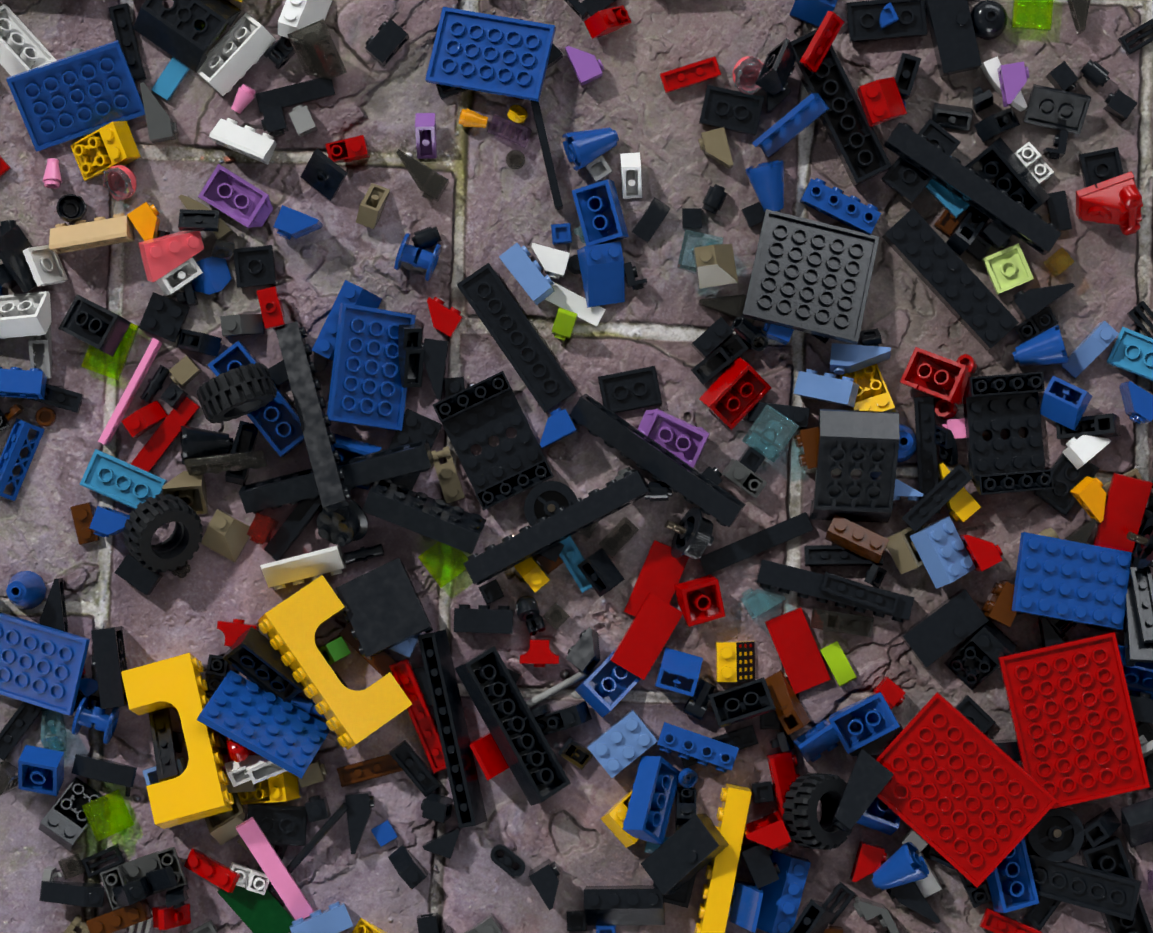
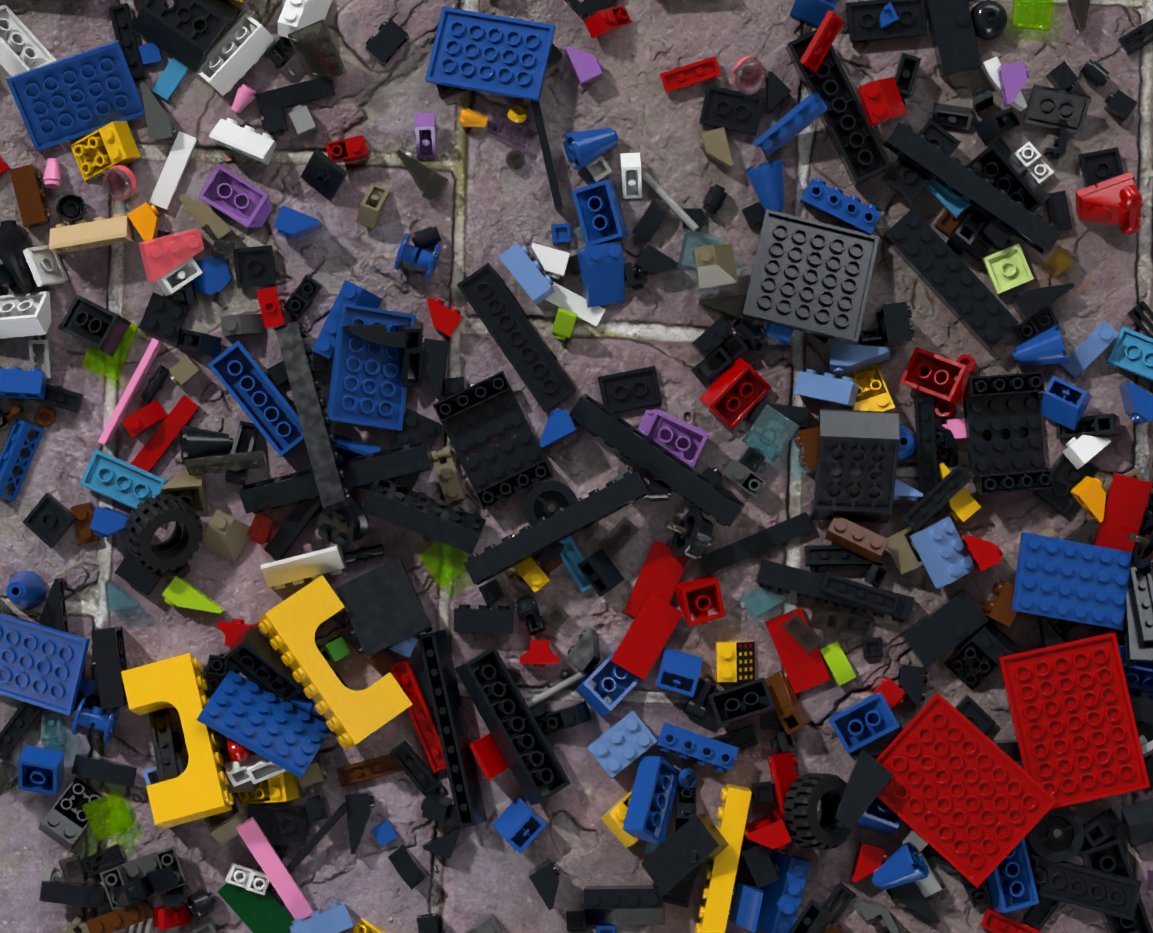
black plate [161,382,188,409] -> none
black plate [178,209,220,232] -> none
red plate [184,849,240,893] -> none
black tyre [197,363,277,423] -> none
black plate [490,844,526,877] -> none
black slope [558,736,593,770] -> none
black slope [755,38,796,96] -> none
blue slope [793,720,840,762] -> none
none -> reddish brown brick [10,164,52,229]
none -> black plate [23,493,77,548]
none -> clear light blue slope [105,580,141,611]
none -> blue tile [138,43,163,66]
none -> white tile [149,131,198,210]
none -> lime slope [162,576,225,614]
none -> black head [185,889,216,919]
none -> black slope [283,274,323,318]
none -> black slope [342,324,405,348]
none -> blue slope [492,796,547,854]
none -> black slope [635,244,681,276]
none -> light grey bar [642,172,699,232]
none -> clear smoke plate [781,612,822,653]
none -> black tile [861,637,883,658]
none -> black brick [876,301,915,347]
none -> black slope [897,664,928,707]

